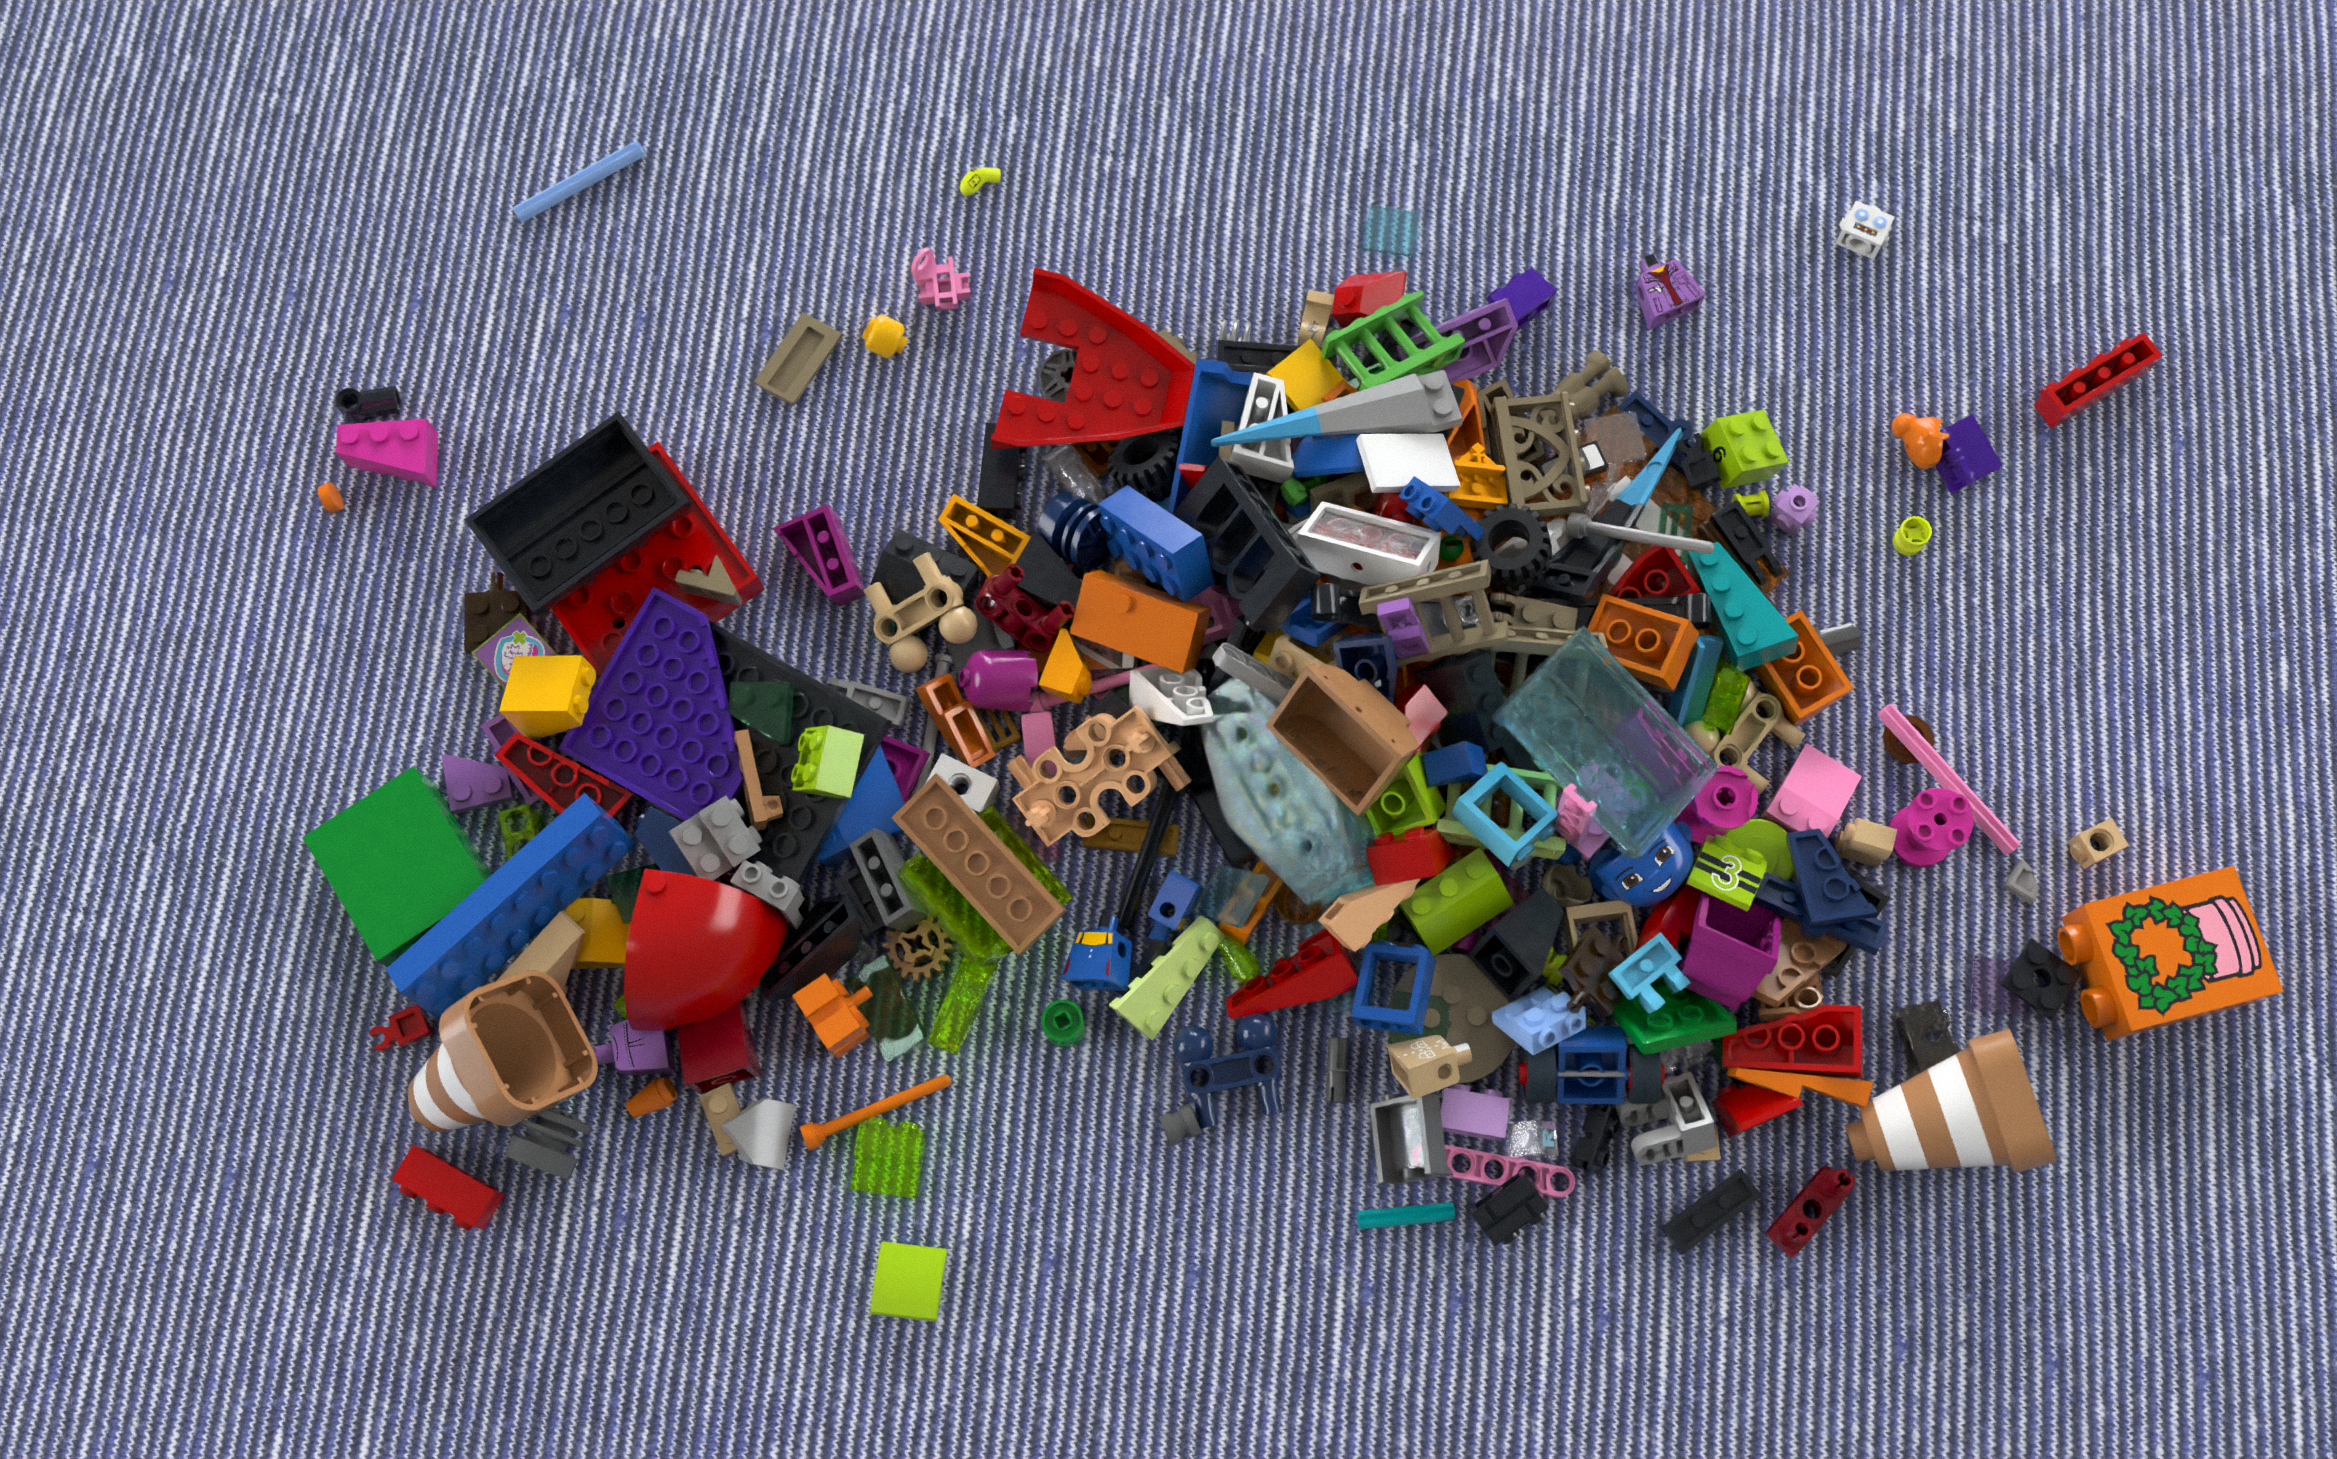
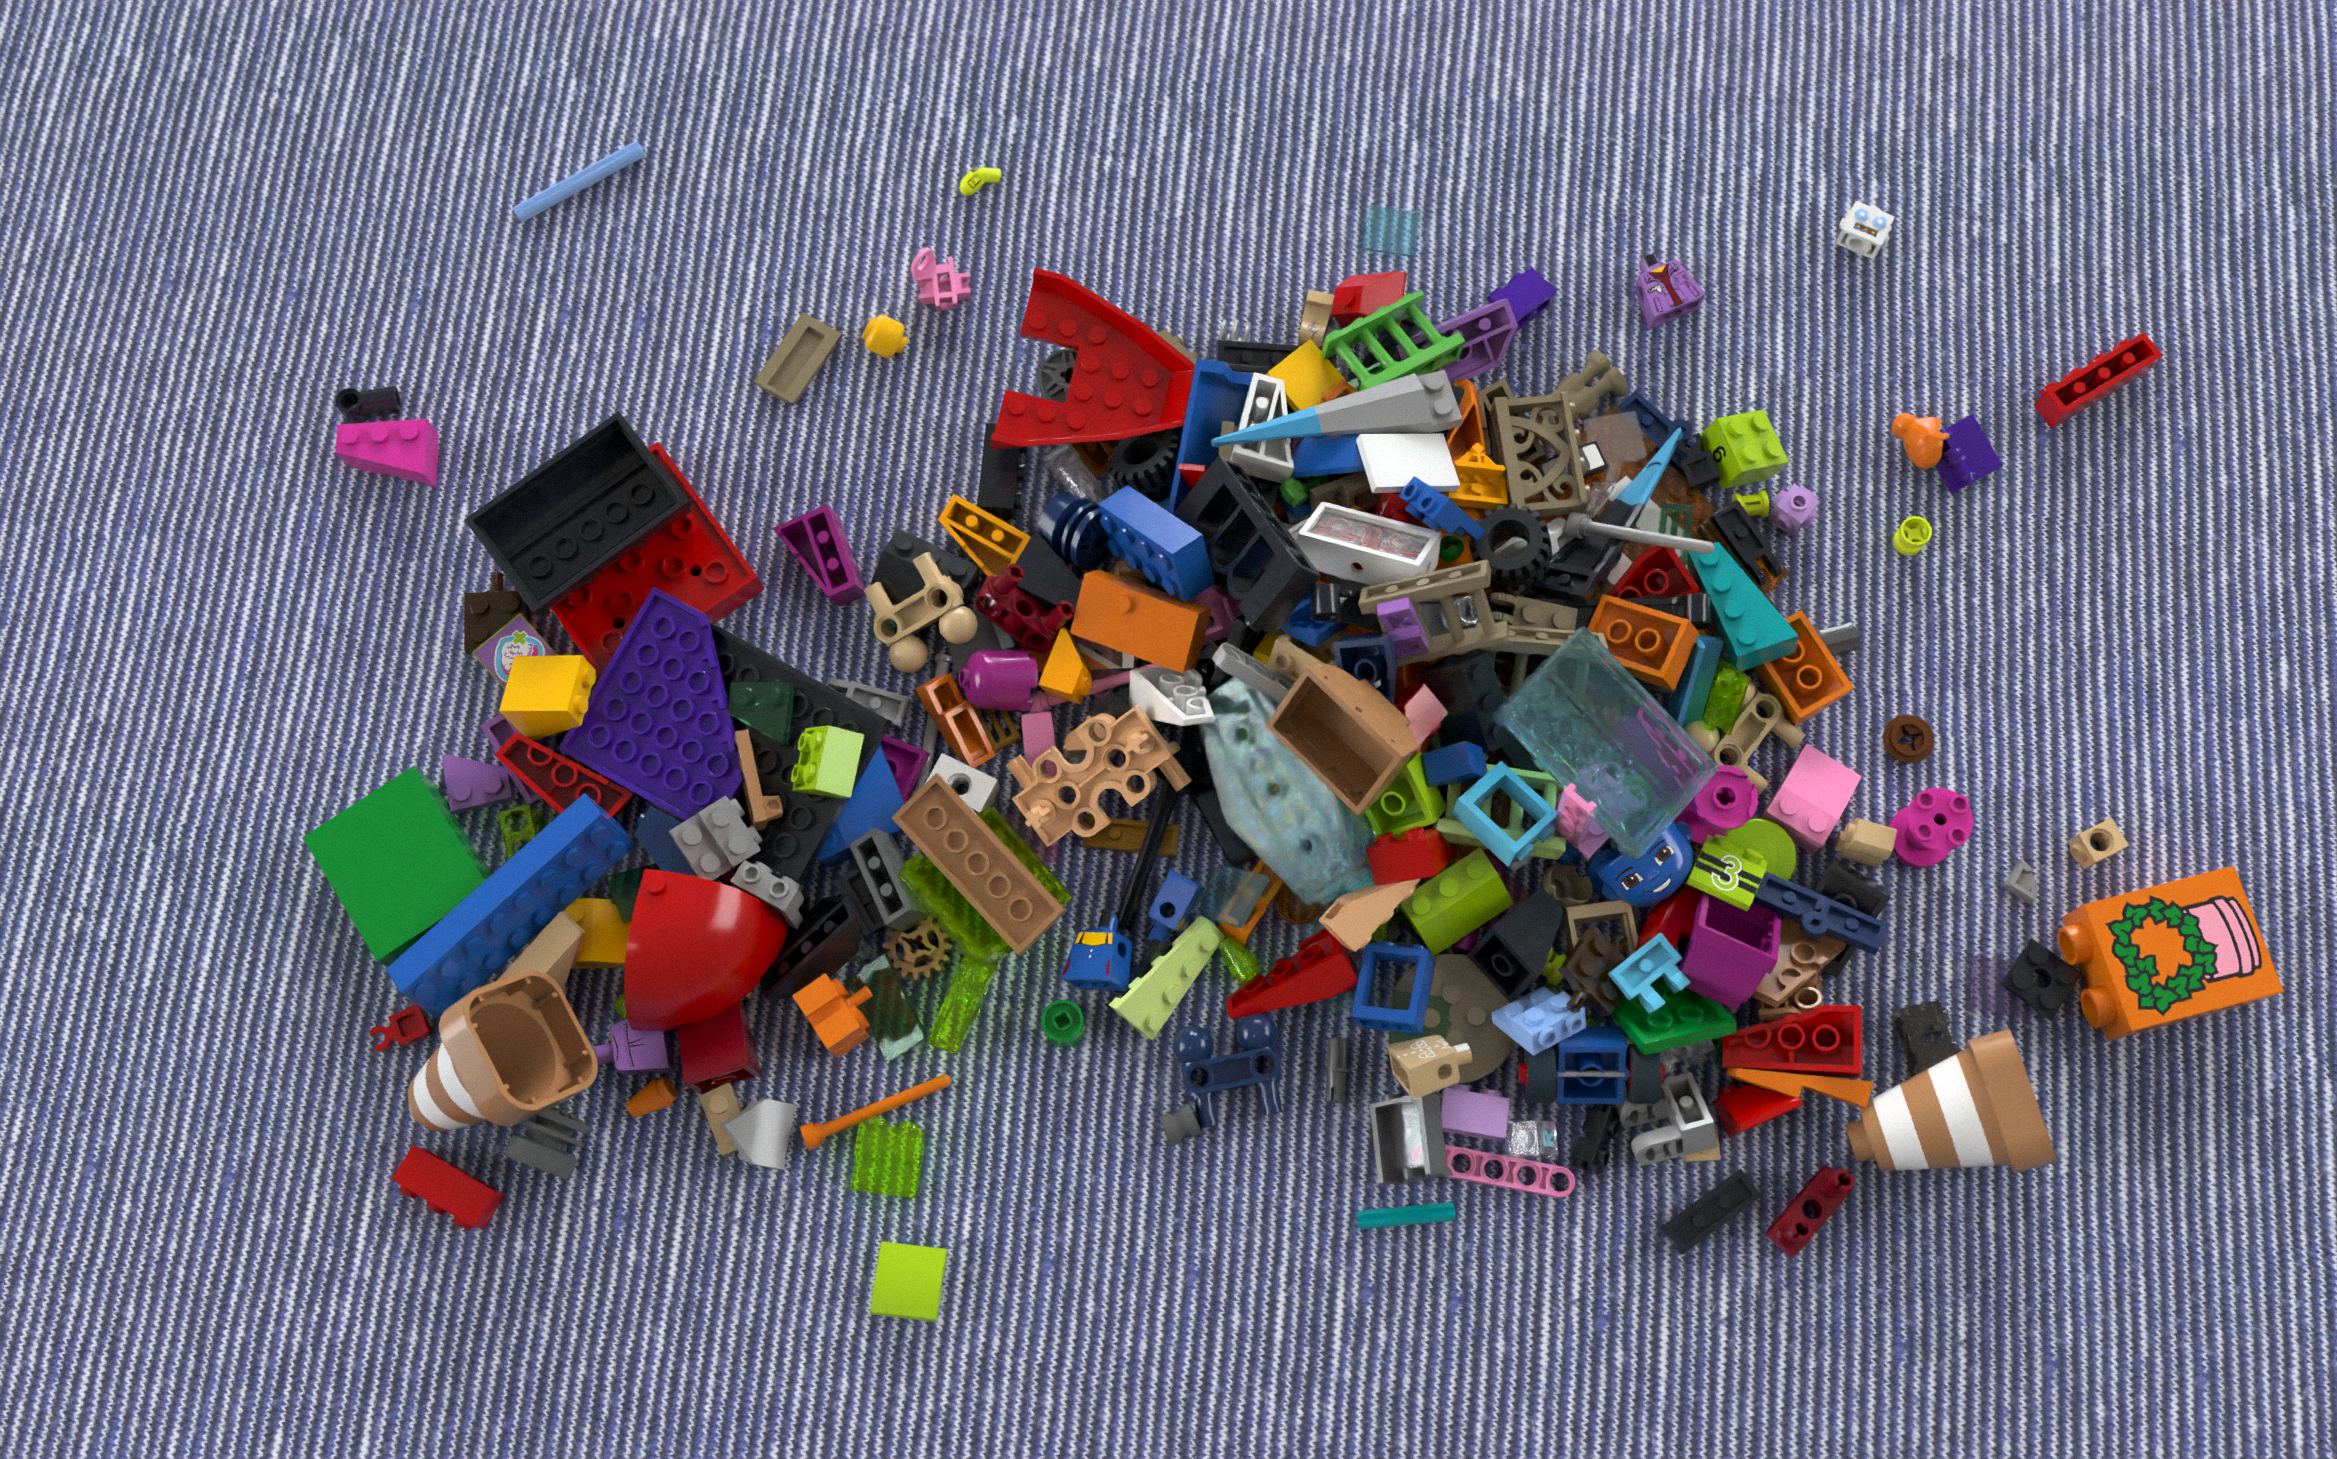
orange tile [318,482,344,514] -> none
dark tan slope [675,555,742,606] -> none
black brick [1470,1169,1550,1246] -> none
dark blue wing [1786,828,1878,927] -> none
bright pink axle [1878,704,2020,855] -> none

